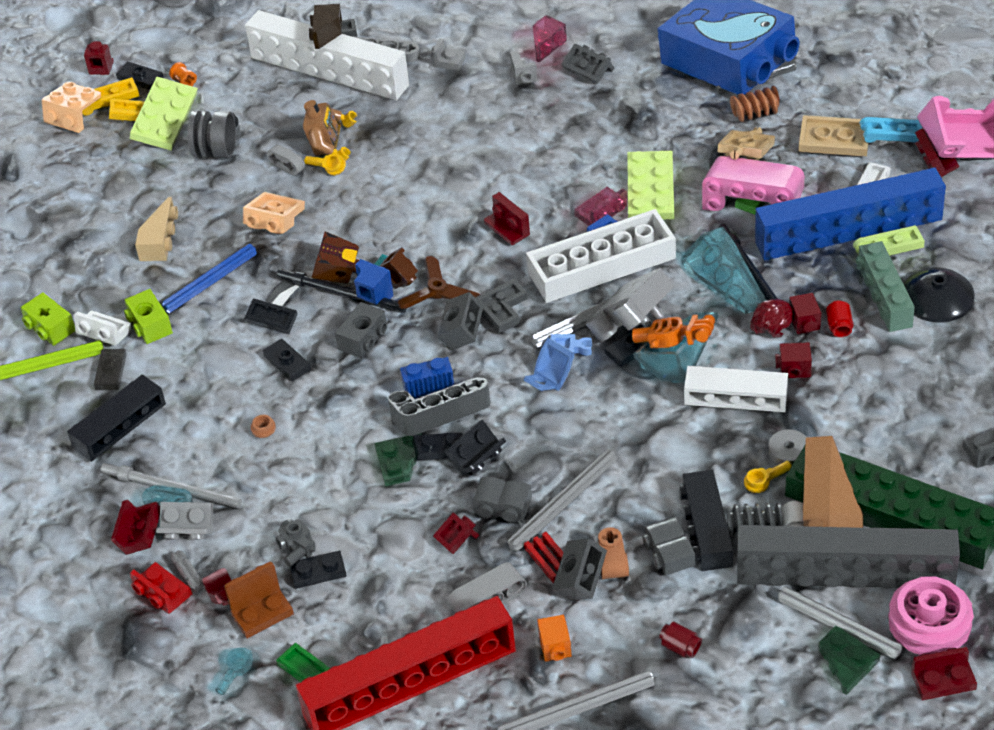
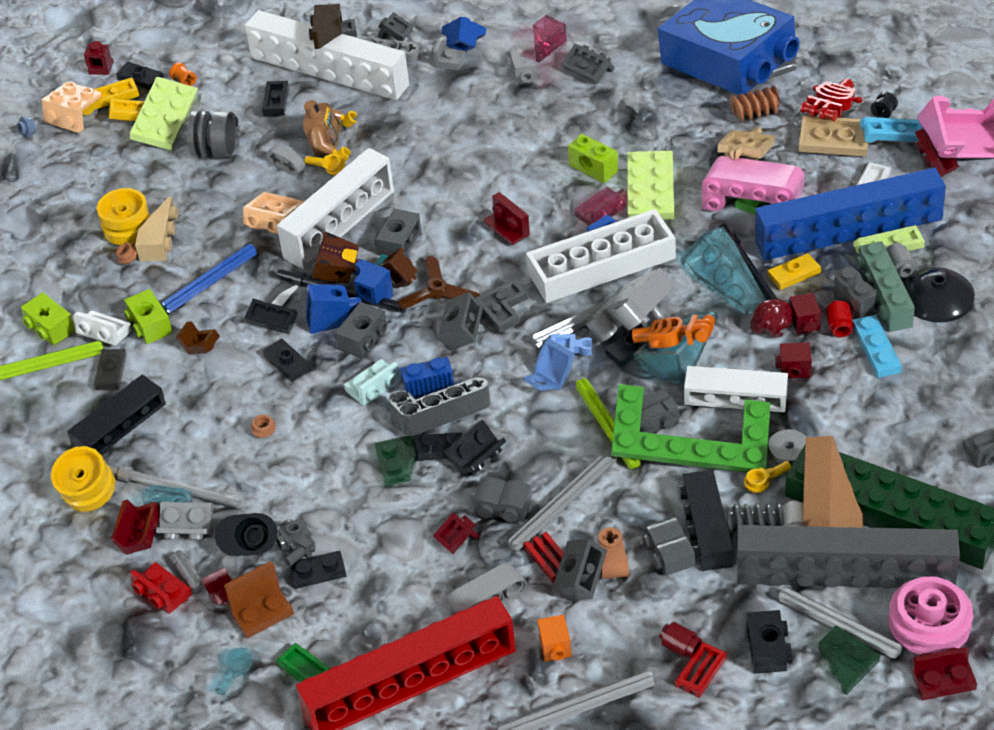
none -> sand blue plate [17,116,36,138]
none -> yellow wheel [51,446,116,512]
none -> yellow wheel [96,188,150,245]
none -> nougat plate [116,242,137,264]
none -> reddish brown bracket [176,321,220,354]
none -> black piece [214,513,278,556]
none -> black plate [262,81,289,116]
none -> white brick [277,148,394,270]
none -> blue torso [306,284,361,334]
none -> light aqua bracket [344,359,401,406]
none -> dark grey brick [375,208,422,257]
none -> dark grey bracket [378,12,414,41]
none -> blue brick [441,17,486,52]
none -> lime brick [568,134,618,183]
none -> lime axle [575,378,641,469]
none -> bright green plate [611,384,771,473]
none -> dark grey brick [640,388,679,433]
none -> red tile [675,641,727,698]
none -> black brick [747,610,792,674]
none -> yellow plate [768,253,821,290]
none -> red torso [800,78,862,122]
none -> dark grey brick [834,266,876,319]
none -> medium azure plate [853,315,902,378]
none -> black wheel [870,91,898,118]
none -> light grey brick [886,243,916,278]

